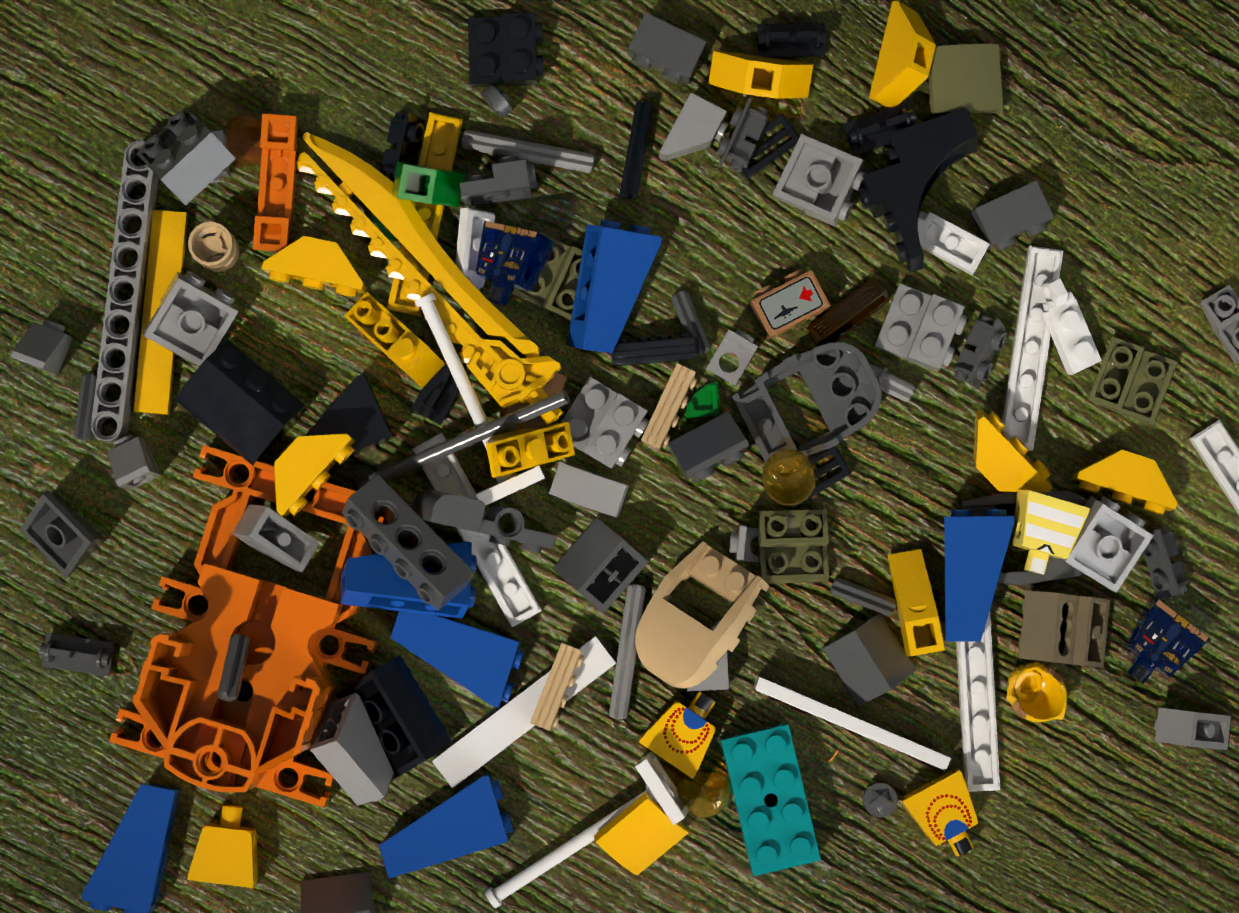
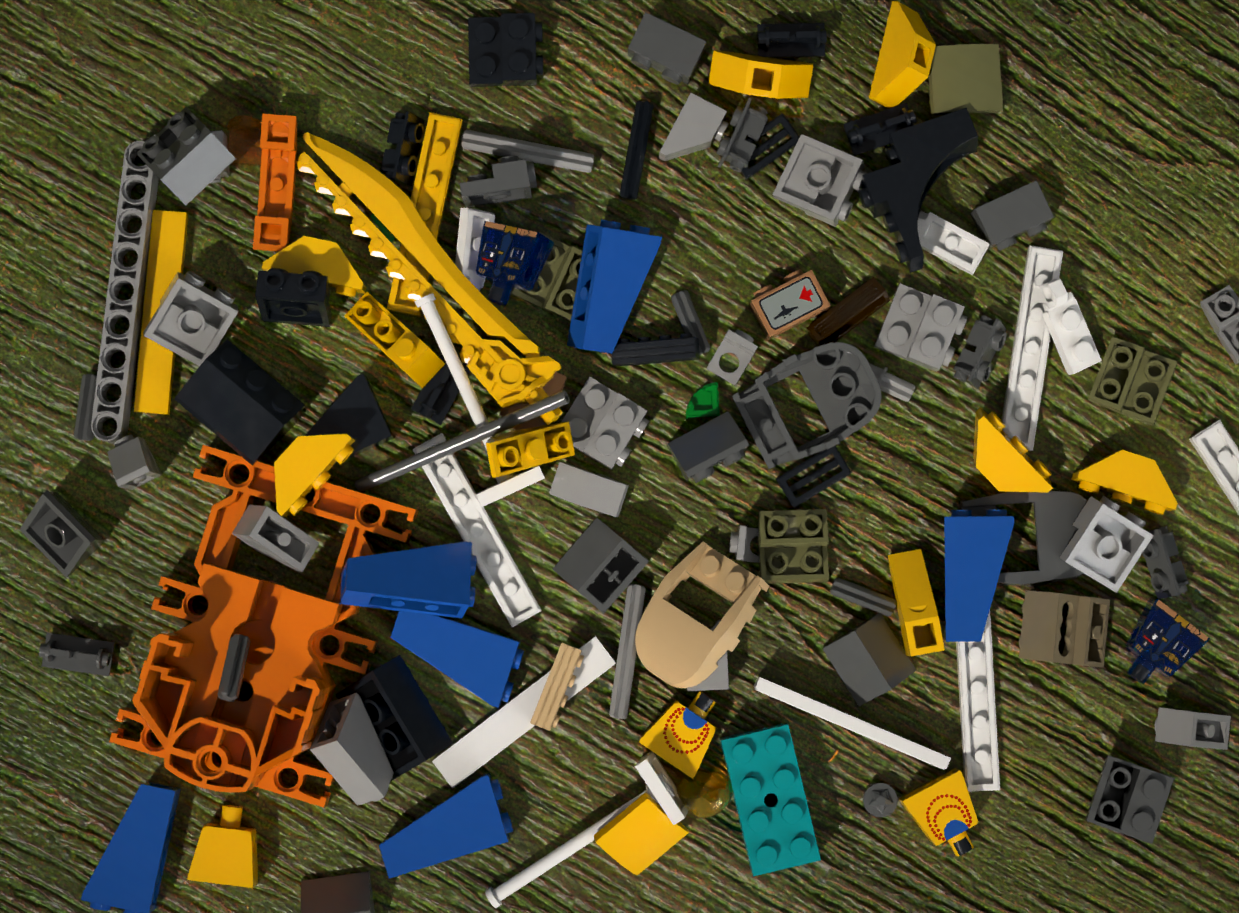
light grey slope [11,320,73,375] -> none
tan wheel [188,222,240,272] -> none
dark grey brick [342,475,475,611] -> none
green slope [392,161,465,207] -> none
dark grey plate [412,490,557,553] -> none
dark grey tile [481,84,512,118] -> none
tan piece [641,363,698,450] -> none
clear yellow hair [762,450,816,505] -> none
yellow hair [1006,662,1067,723] -> none
light yellow torso [1012,490,1090,575] -> none
none -> black plate [255,268,332,327]
none -> dark grey slope [1085,755,1174,844]

